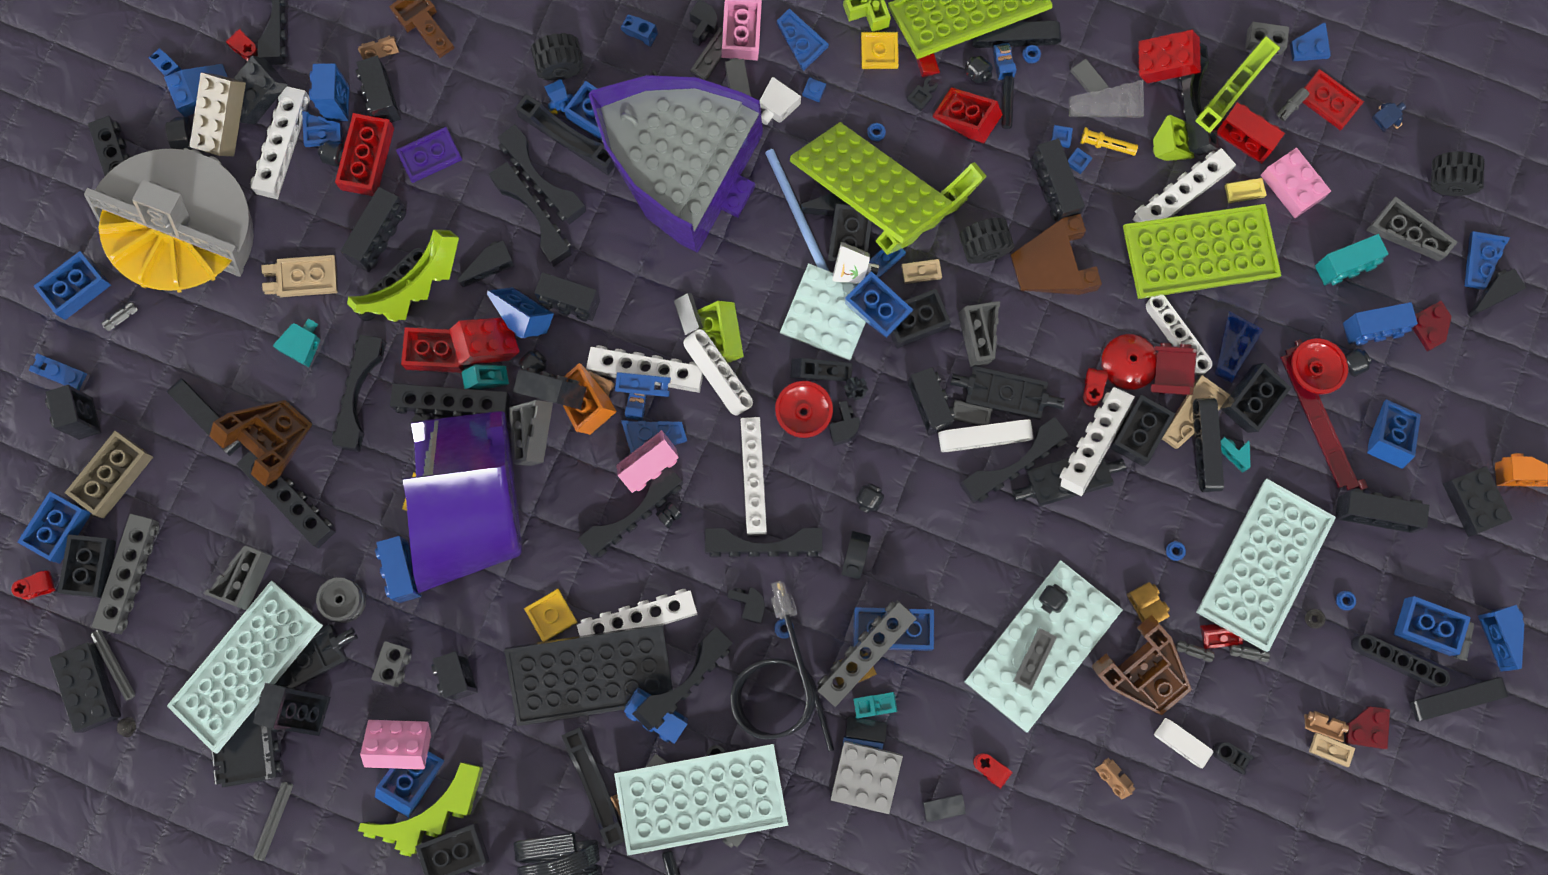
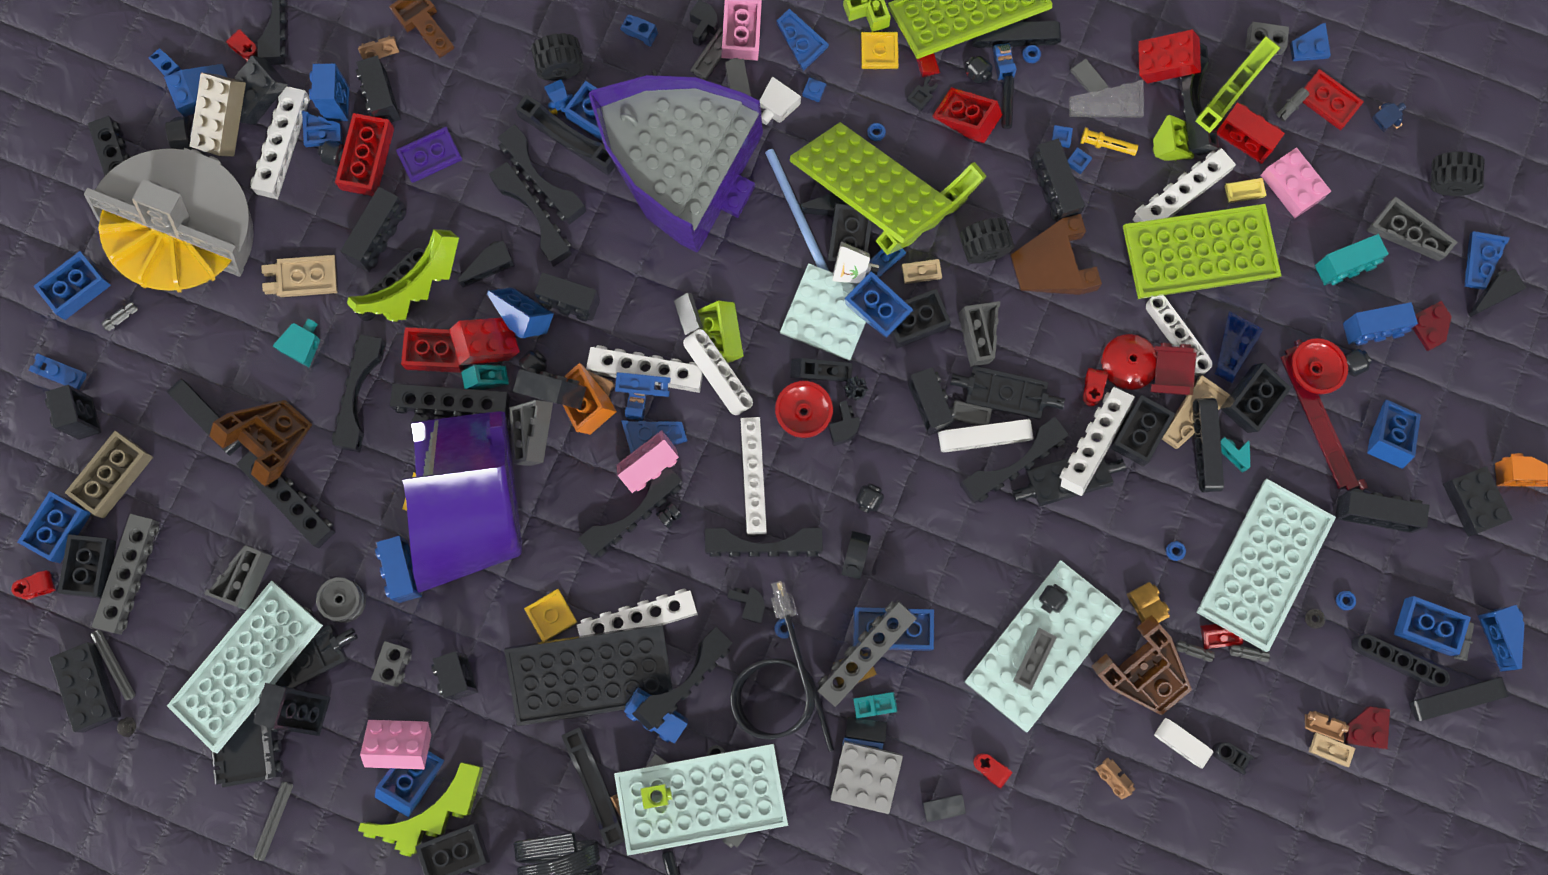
none -> lime brick [640,784,672,809]

